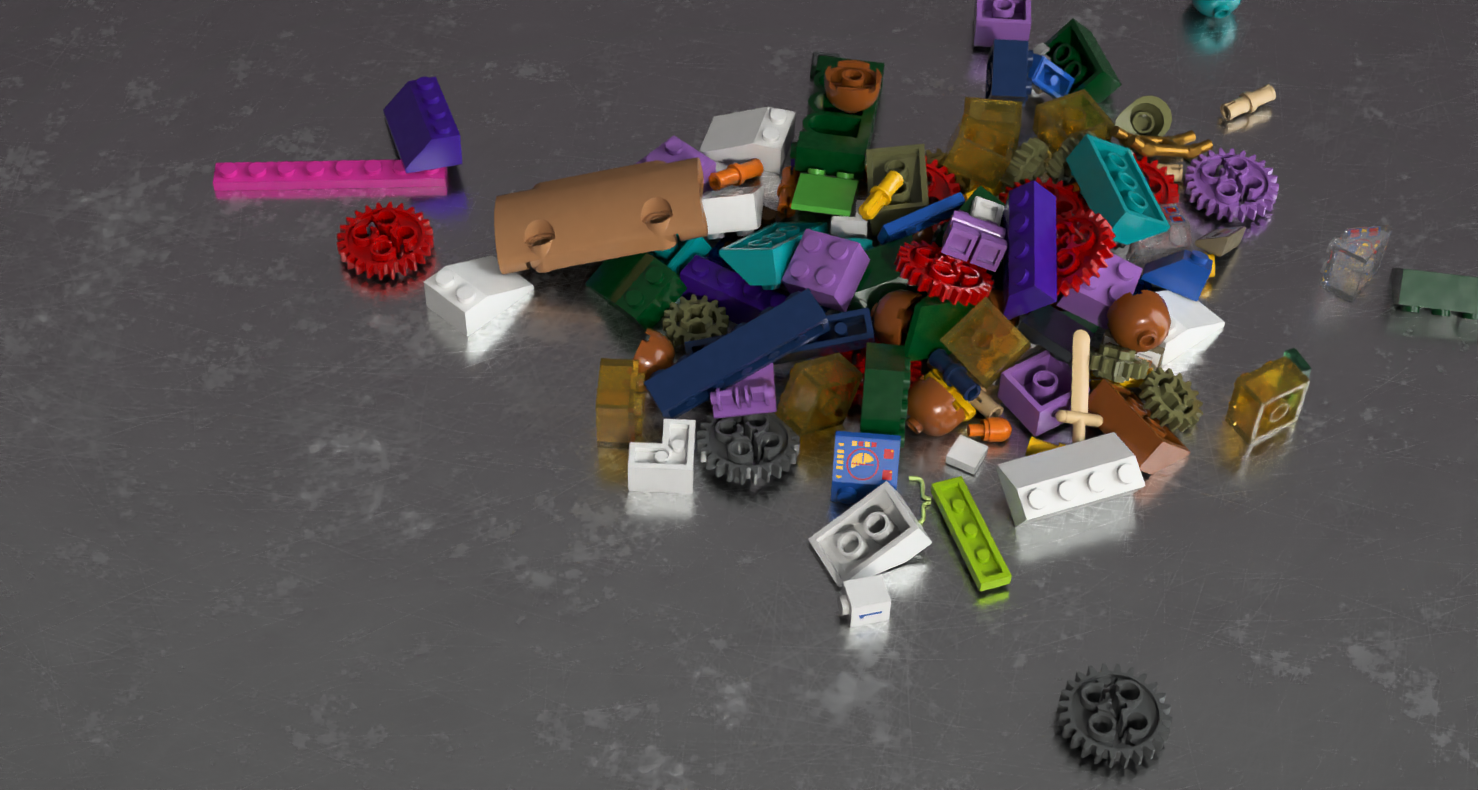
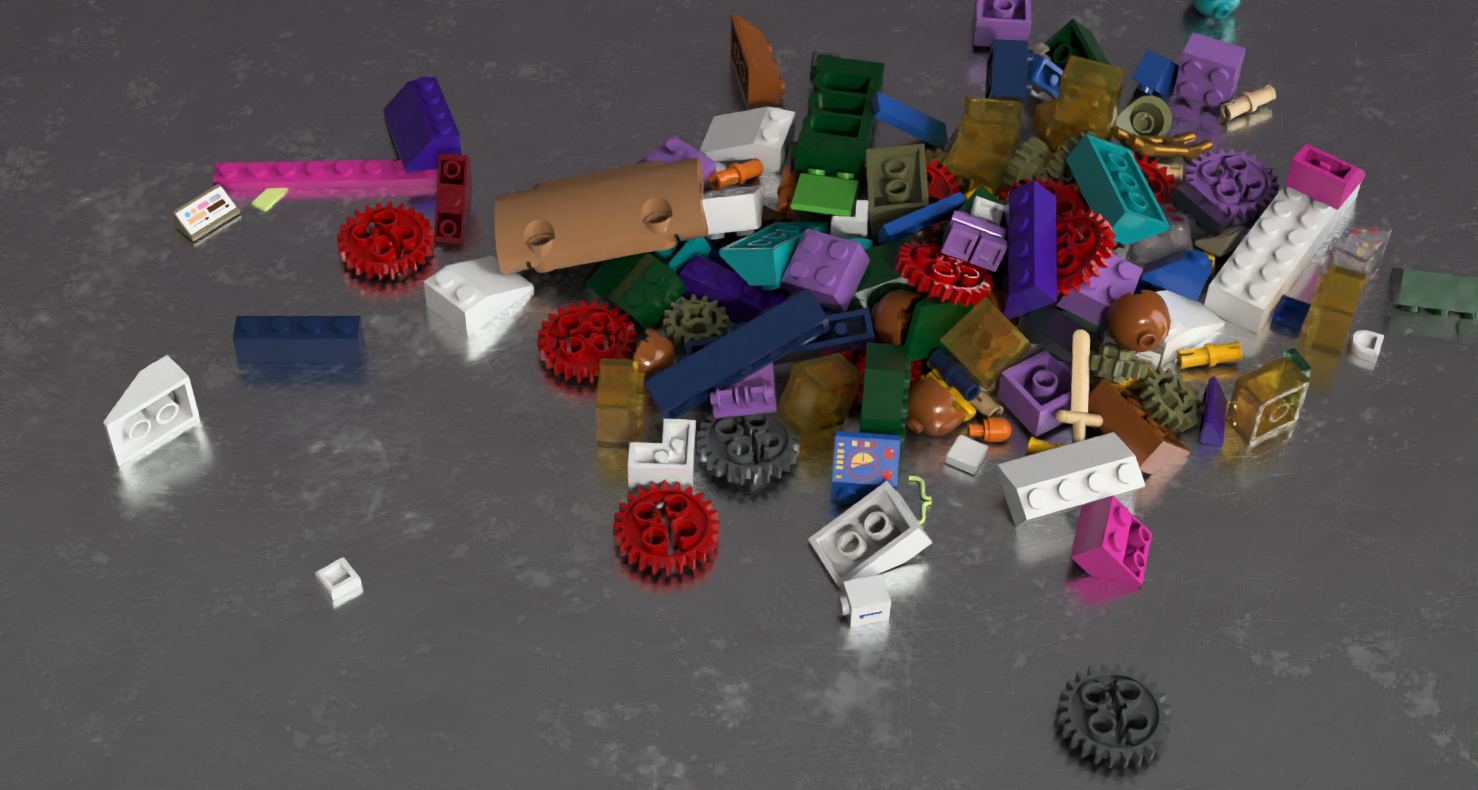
dark orange cylinder [824,60,882,113] -> none
yellow axle [858,171,904,220] -> none
lime plate [931,476,1012,592] -> none
none -> white slope [103,355,199,467]
none -> slope [172,184,240,242]
none -> dark blue brick [233,316,365,364]
none -> yellowish green window [251,188,288,211]
none -> white tile [314,557,362,601]
none -> dark red slope [434,153,472,244]
none -> red gear [537,300,637,383]
none -> red gear [613,481,720,576]
none -> dark orange slope [730,14,785,110]
none -> blue tile [872,92,948,149]
none -> clear yellow brick [1054,55,1127,134]
none -> dark pink slope [1070,495,1152,586]
none -> blue slope [1131,49,1179,95]
none -> black tile [1170,182,1233,234]
none -> medium lavender brick [1174,33,1246,108]
none -> yellow pin [1177,341,1242,369]
none -> dark purple slope [1199,376,1227,446]
none -> white brick [1204,170,1365,335]
none -> clear blue tile [1271,295,1311,332]
none -> dark pink slope [1285,143,1366,210]
none -> clear yellow brick [1302,264,1367,357]
none -> white tile [1348,330,1384,363]

